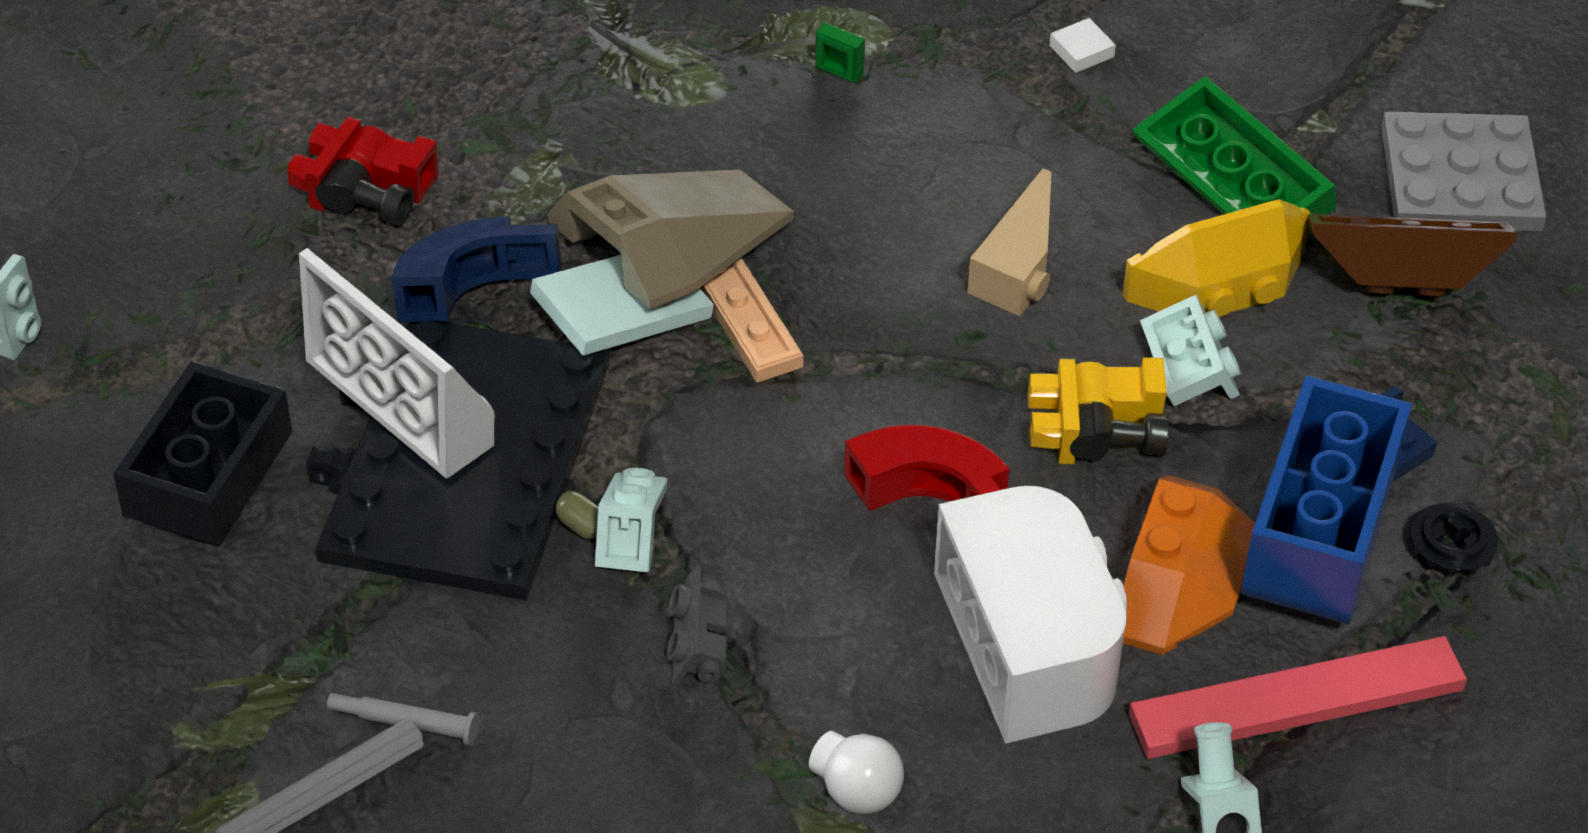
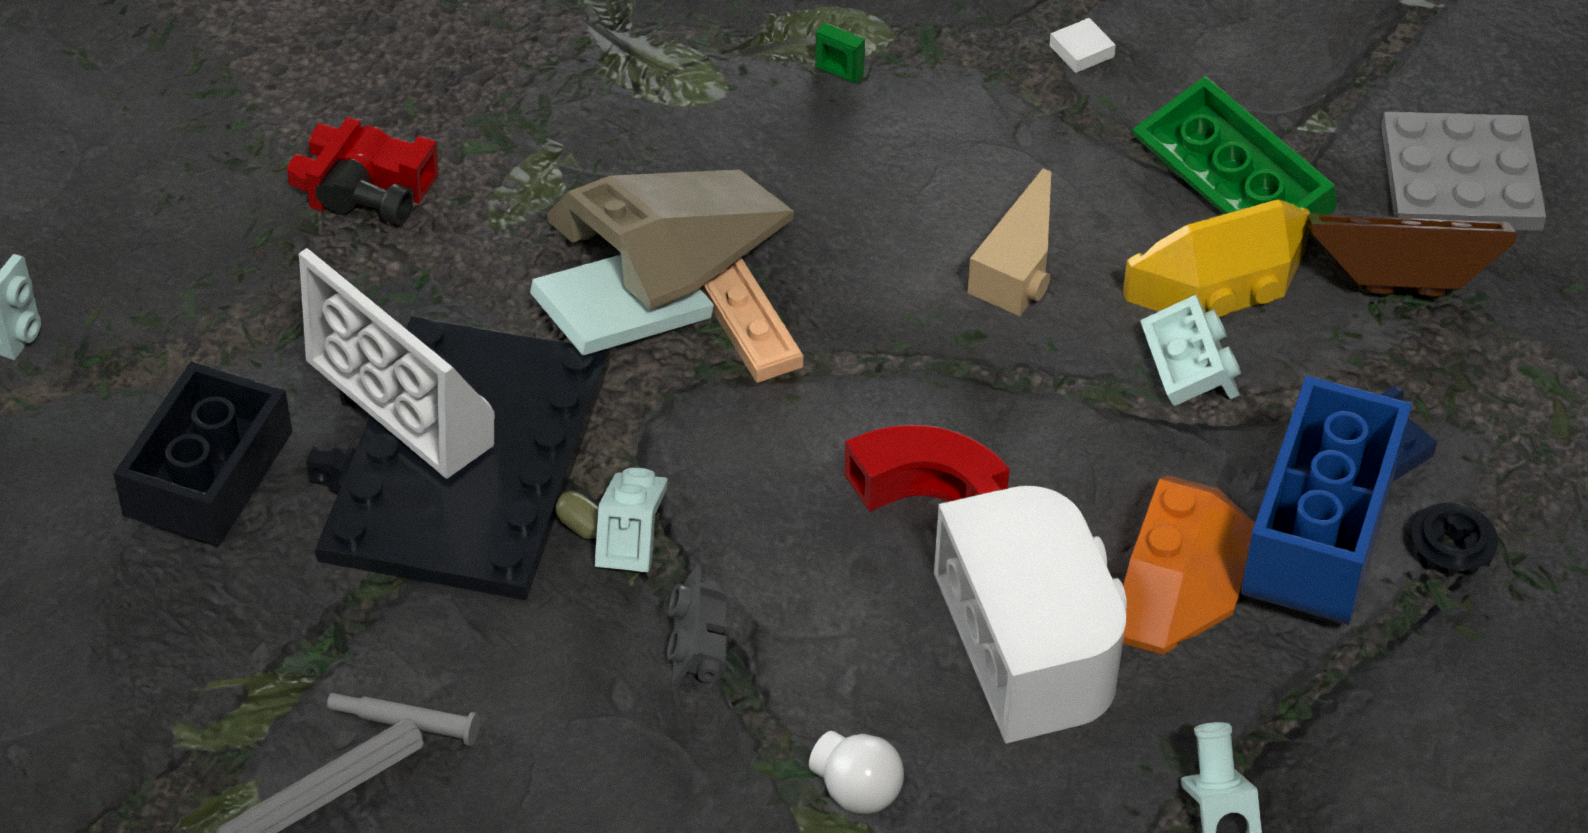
dark blue arch [391,216,562,322] -> none
yellow hips [1027,358,1168,464] -> none
coral tile [1129,636,1467,759] -> none

